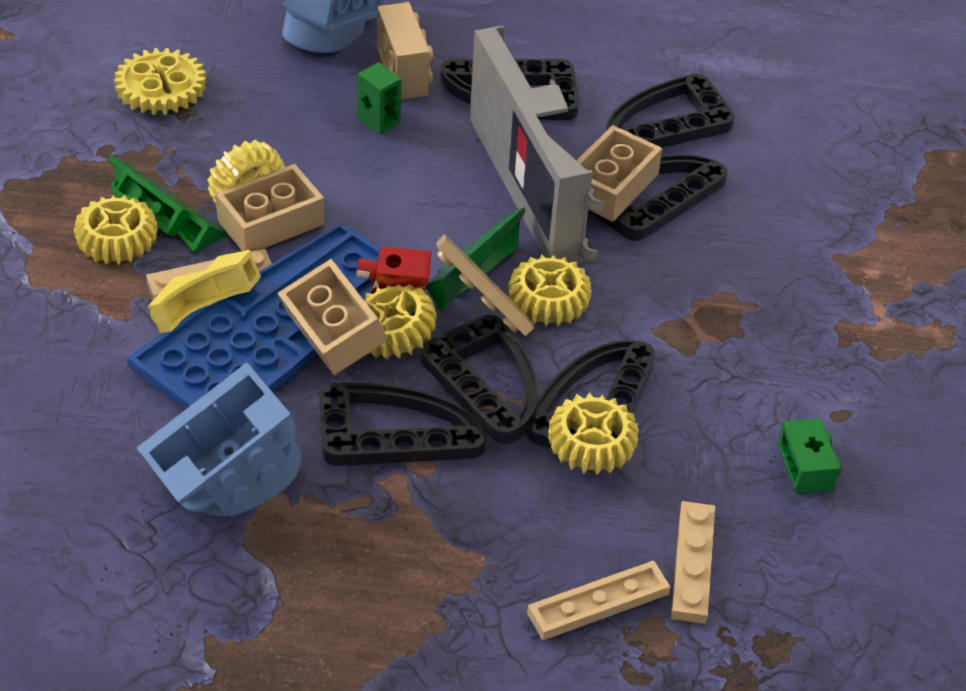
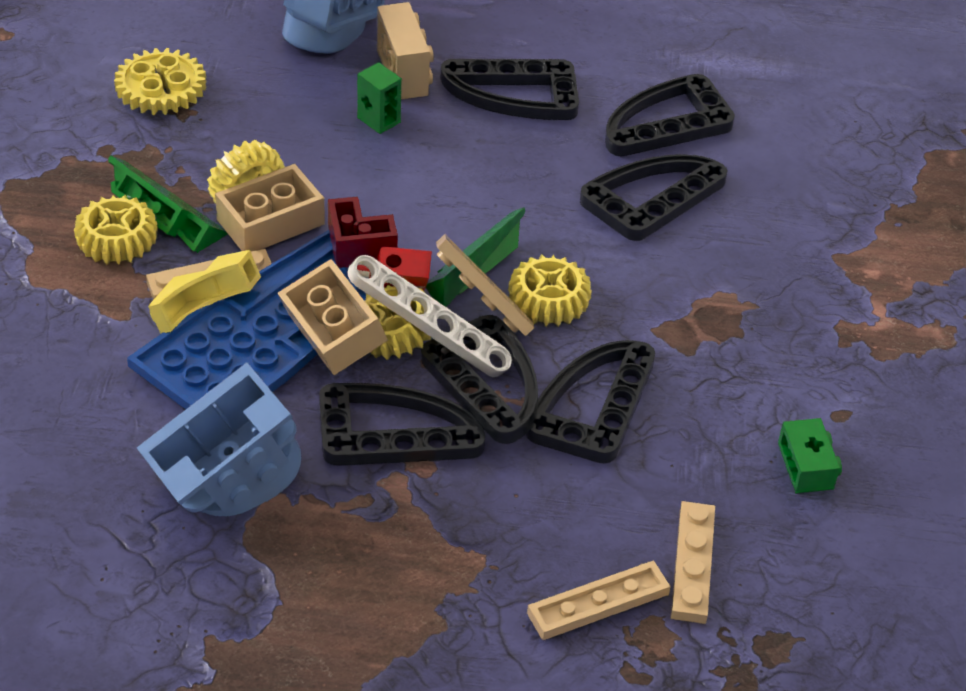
light grey piece [470,25,604,263] -> none
light yellow gear [548,392,639,475] -> none
tan brick [576,125,662,222] -> none
none -> dark red brick [328,197,398,268]
none -> white beam [347,255,512,377]

